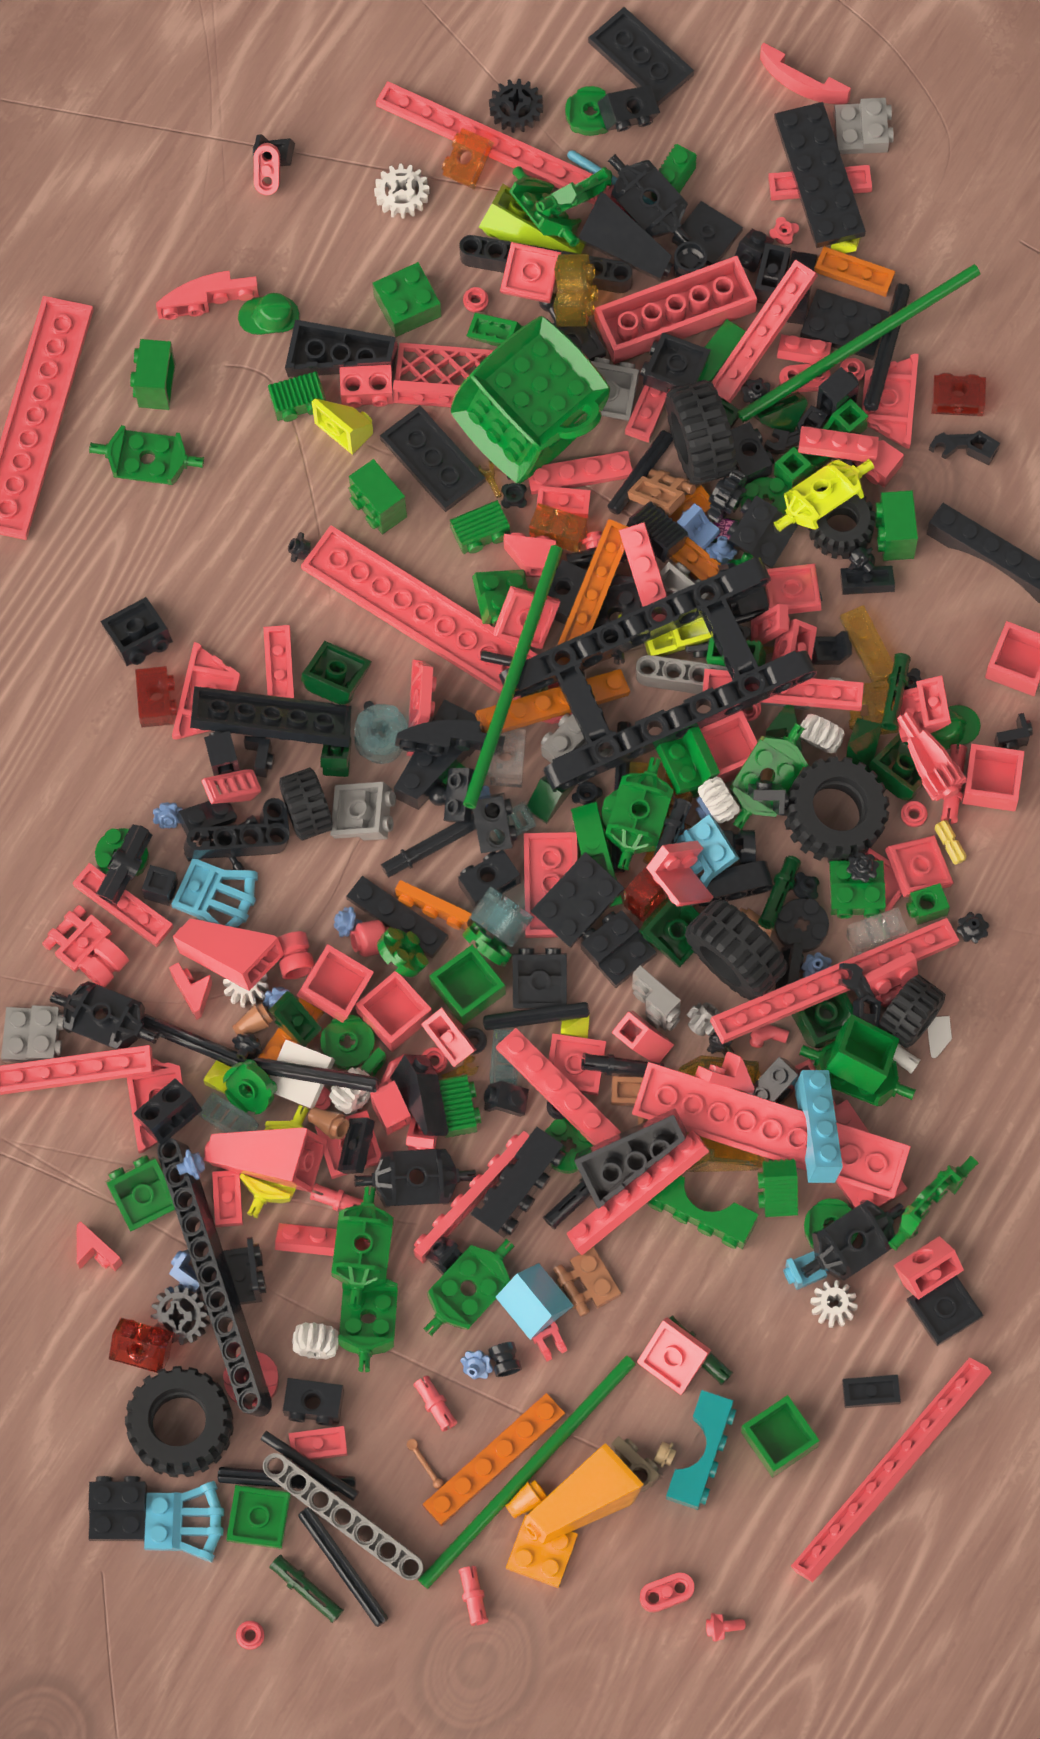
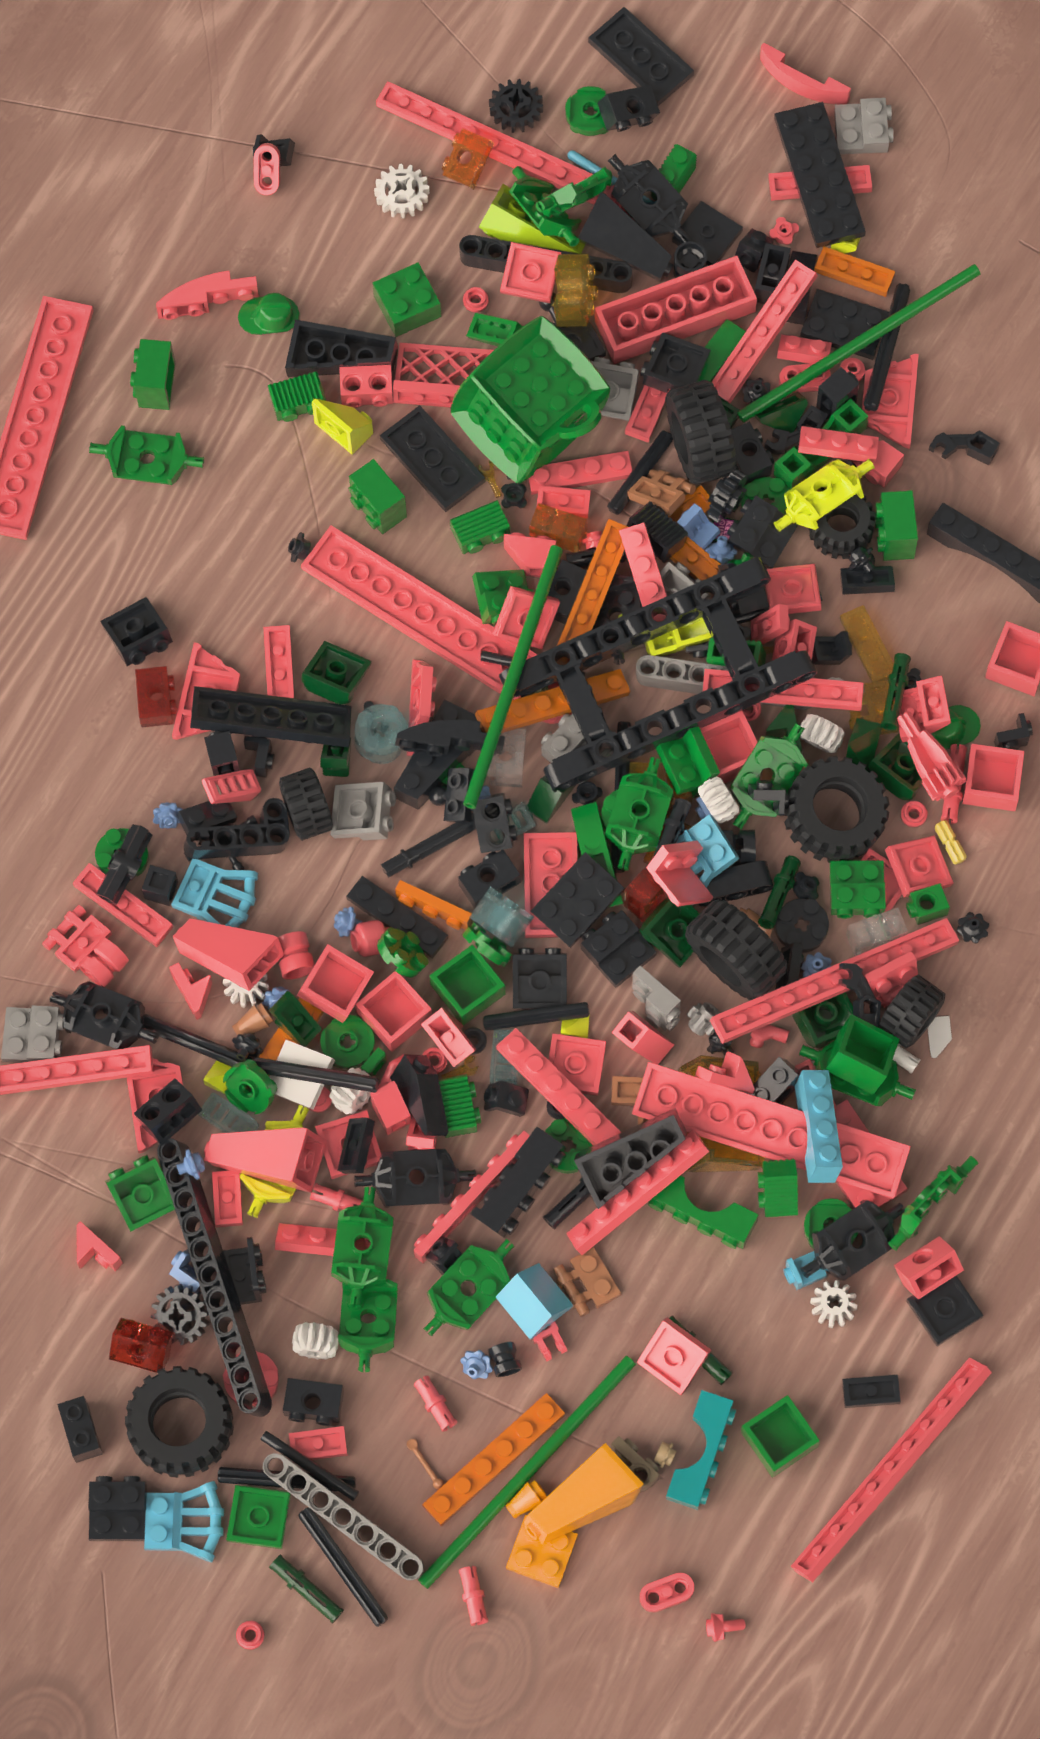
nougat cone [308,1107,349,1139] -> none
black pin [581,1053,664,1077] -> none
black plant [847,852,879,883] -> none
clear red brick [931,373,986,416] -> none
none -> black brick [57,1396,103,1463]

